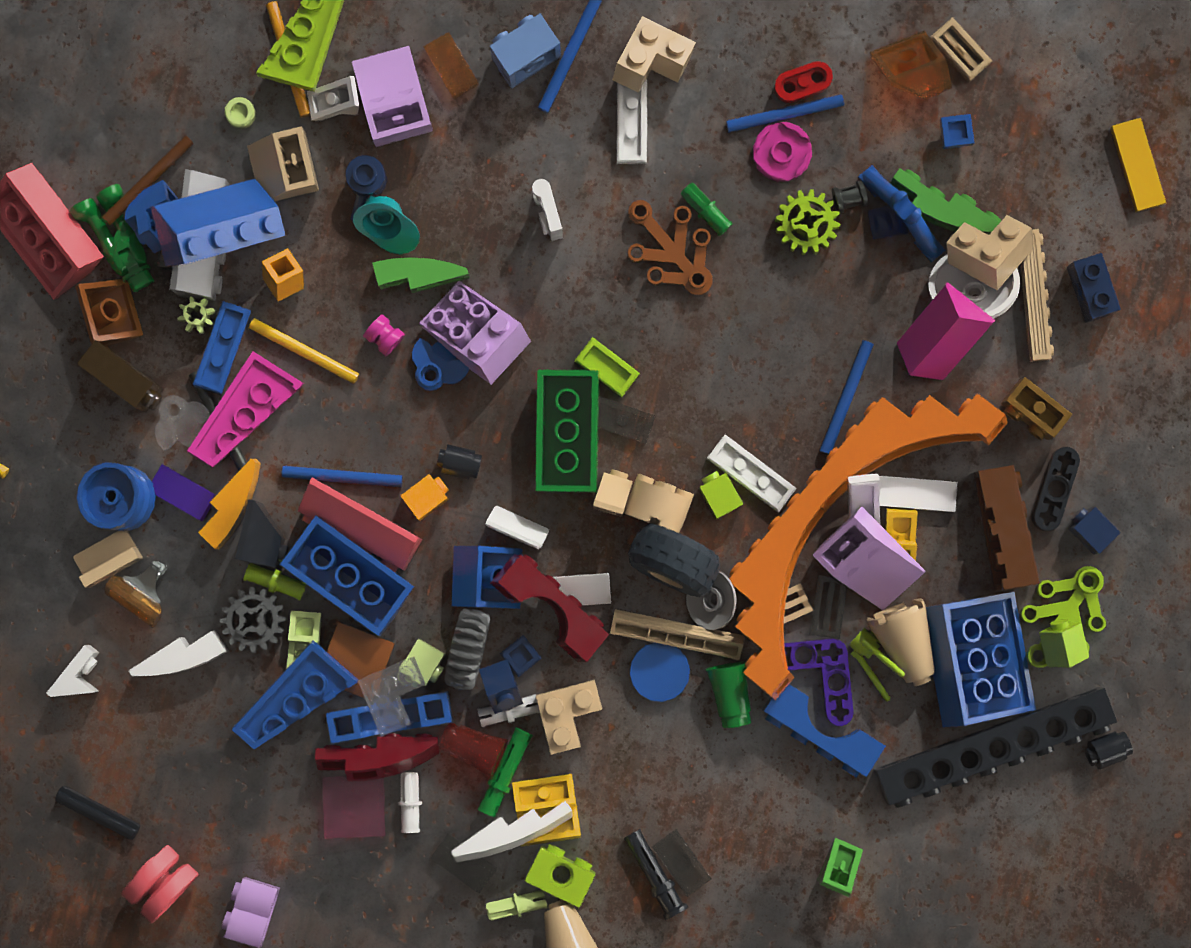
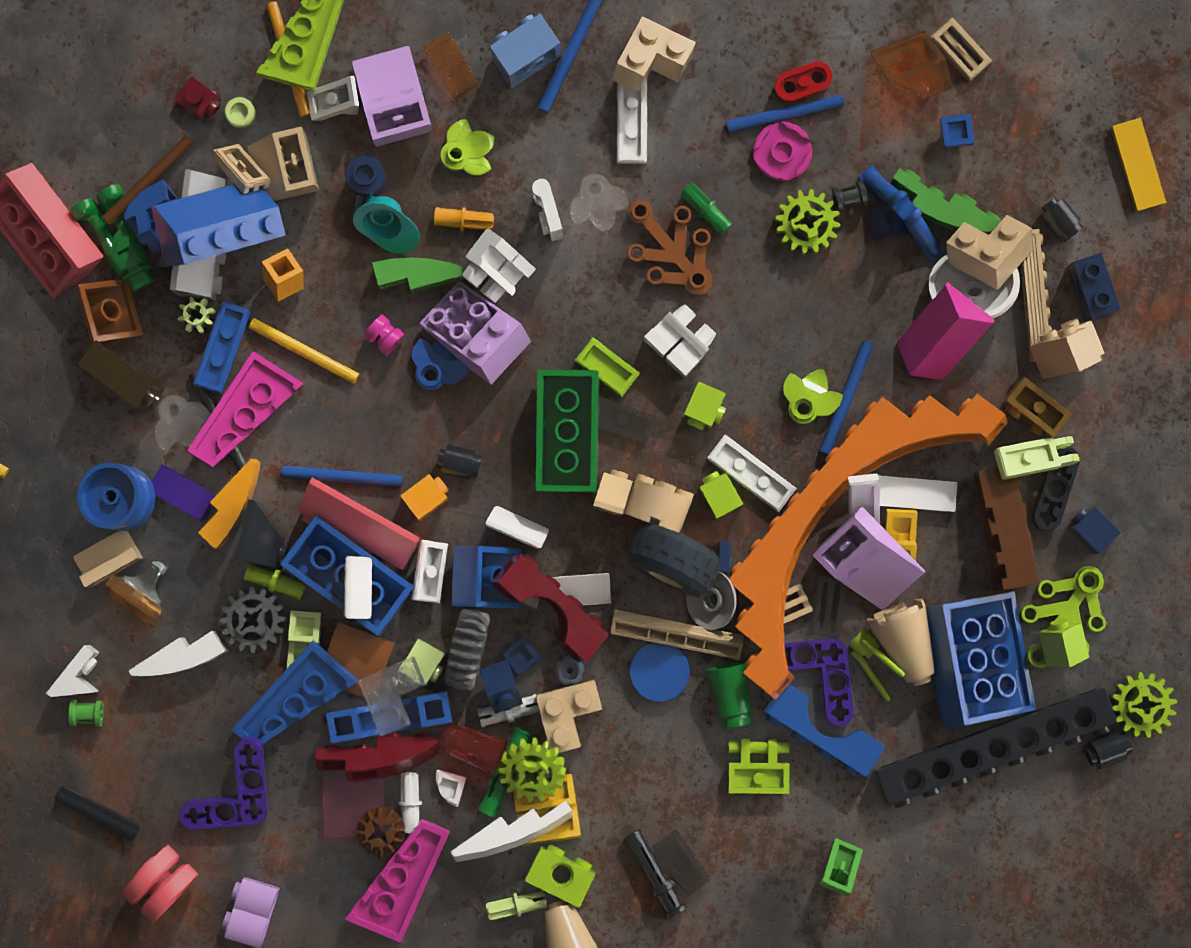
none -> bright green bush [68,699,104,727]
none -> dark red bracket [174,76,222,122]
none -> dark purple beam [179,736,269,829]
none -> tan tile [212,144,270,194]
none -> white slope [345,557,372,619]
none -> dark pink wing [345,819,450,943]
none -> reddish brown gear [356,807,405,856]
none -> white slope [411,540,448,604]
none -> light orange axle [434,207,494,231]
none -> white tile [436,769,466,807]
none -> lime plate [440,119,494,176]
none -> white hips [462,228,536,303]
none -> lime gear [499,738,566,802]
none -> sand blue plate [555,655,585,685]
none -> clear plate [570,174,629,232]
none -> white hips [644,304,716,379]
none -> lime brick [683,381,726,431]
none -> dark blue tile [718,541,732,572]
none -> lime plate [728,738,790,794]
none -> lime plate [783,369,843,424]
none -> yellowish green hinge [994,436,1080,480]
none -> tan brick [1030,319,1104,379]
none -> black brick [1040,197,1084,242]
none -> lime gear [1110,672,1177,738]

